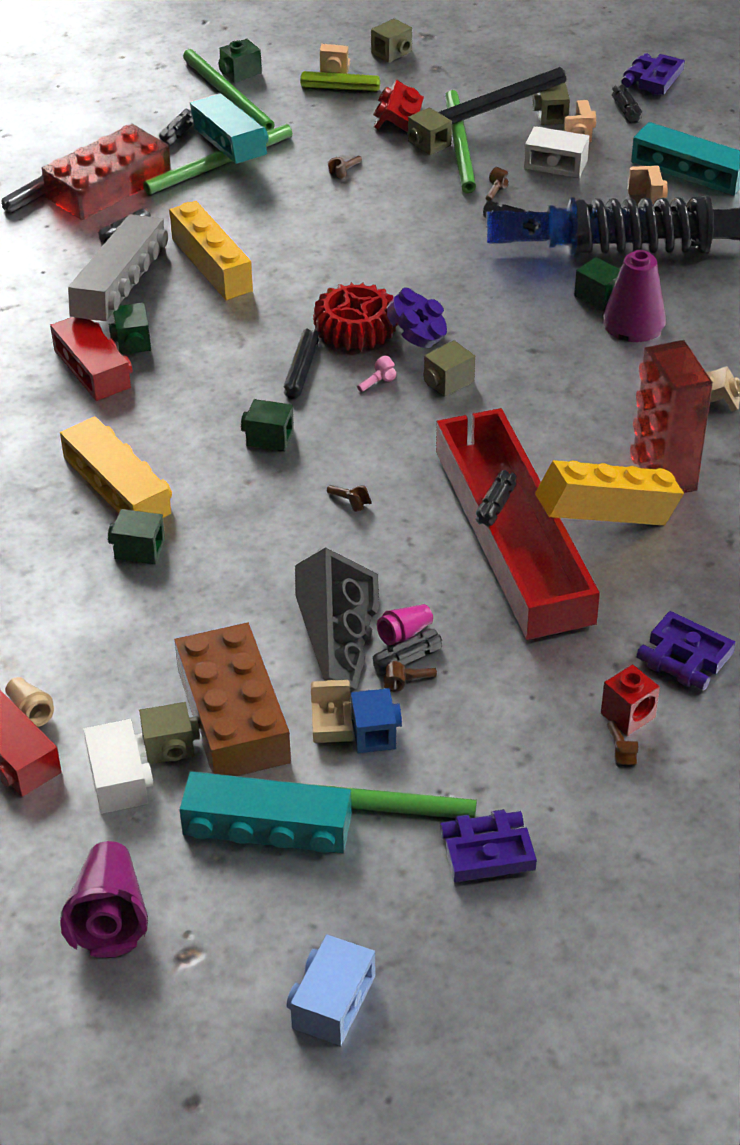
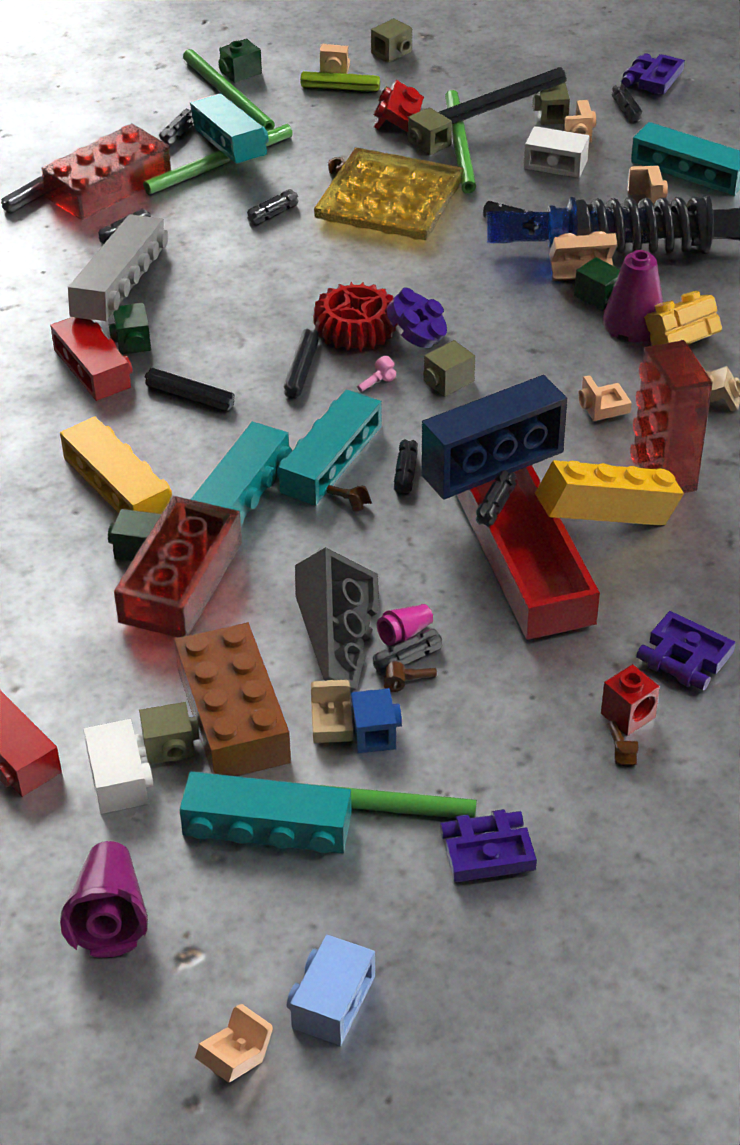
tan cone [5,677,54,727] -> none
yellow brick [169,201,253,301] -> none
dark green brick [241,399,294,451] -> none
reddish brown hand [485,167,509,201] -> none
none -> clear red brick [114,496,242,638]
none -> black axle [145,368,235,411]
none -> teal brick [186,421,292,543]
none -> light nougat bracket [195,1004,273,1083]
none -> black axle [247,189,298,225]
none -> teal brick [277,389,382,506]
none -> clear yellow plate [314,147,464,240]
none -> black axle [394,439,418,494]
none -> dark blue brick [421,374,568,500]
none -> light nougat bracket [549,231,617,281]
none -> light nougat bracket [578,375,632,421]
none -> yellow brick [645,291,722,352]

